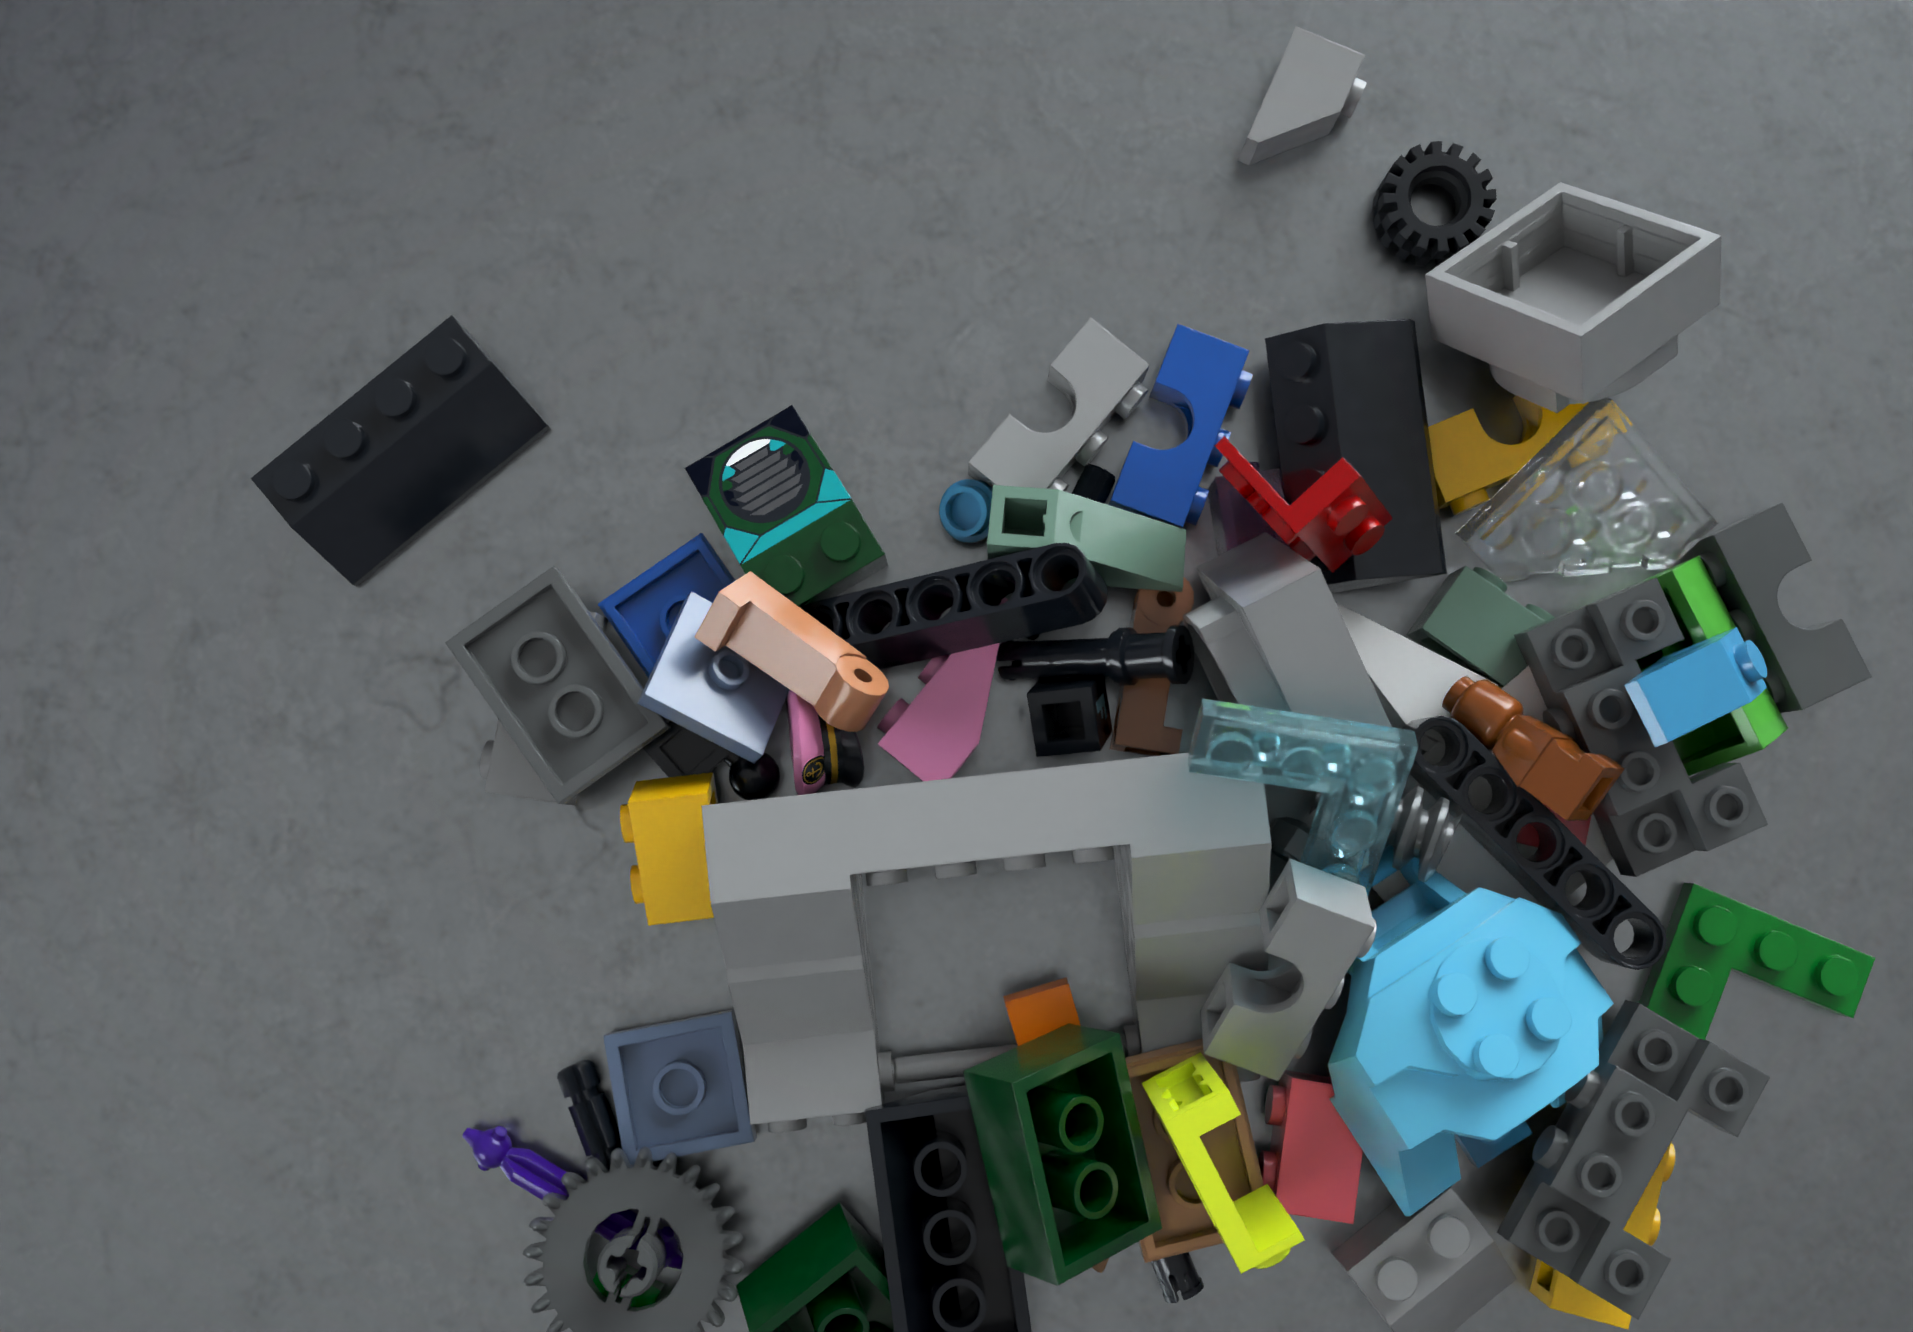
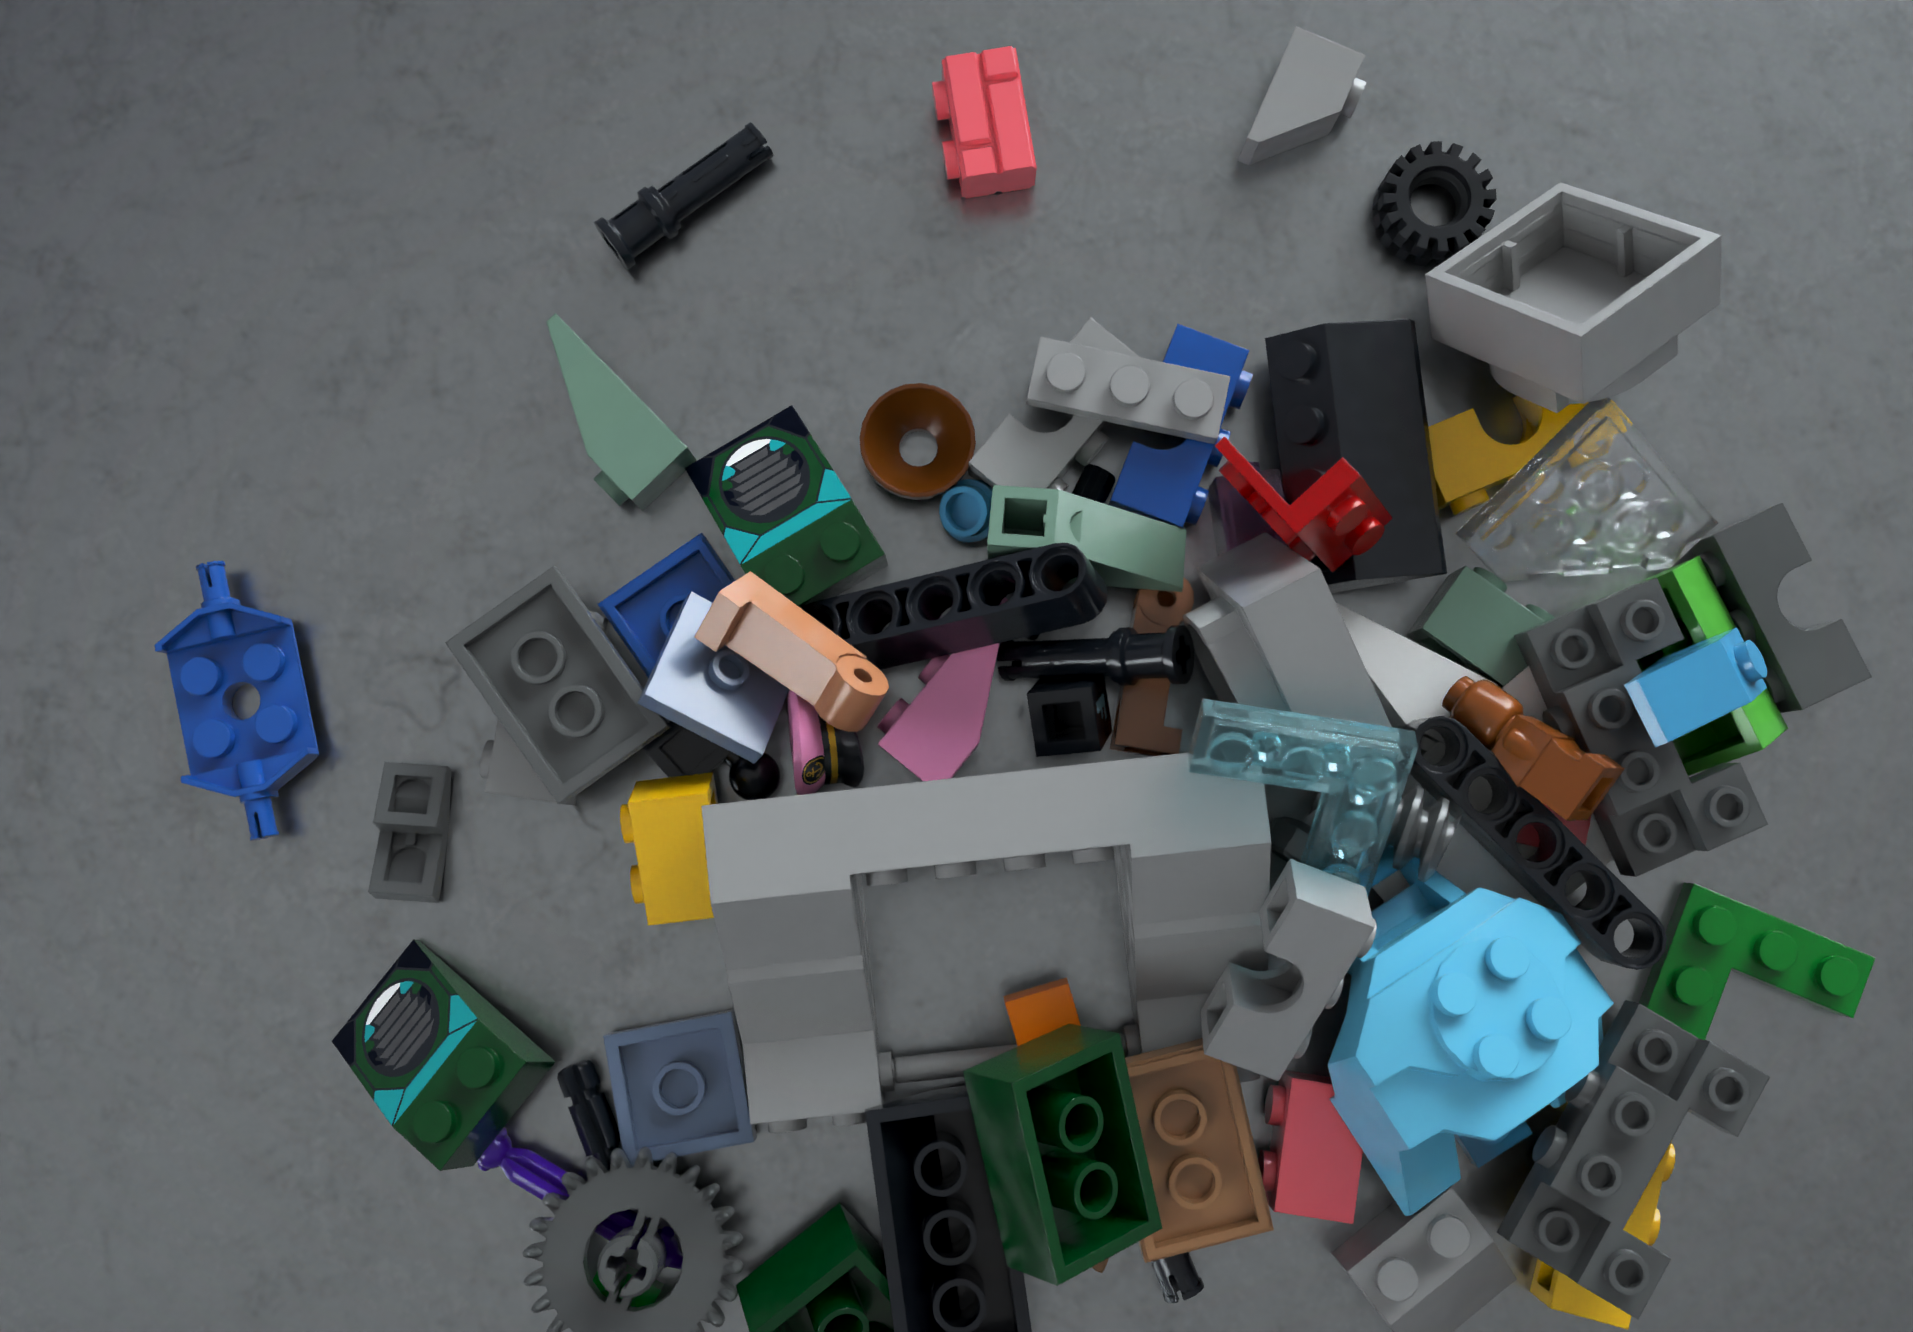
black slope [251,315,550,587] -> none
neon yellow window [1141,1052,1305,1274] -> none
none -> blue plate [155,561,319,841]
none -> dark green slope [332,939,555,1171]
none -> dark grey slope [368,762,451,903]
none -> sand green slope [546,313,696,511]
none -> black pin [594,122,774,270]
none -> reddish brown piece [860,383,976,500]
none -> coral brick [932,46,1037,199]
none -> light grey plate [1026,337,1231,444]

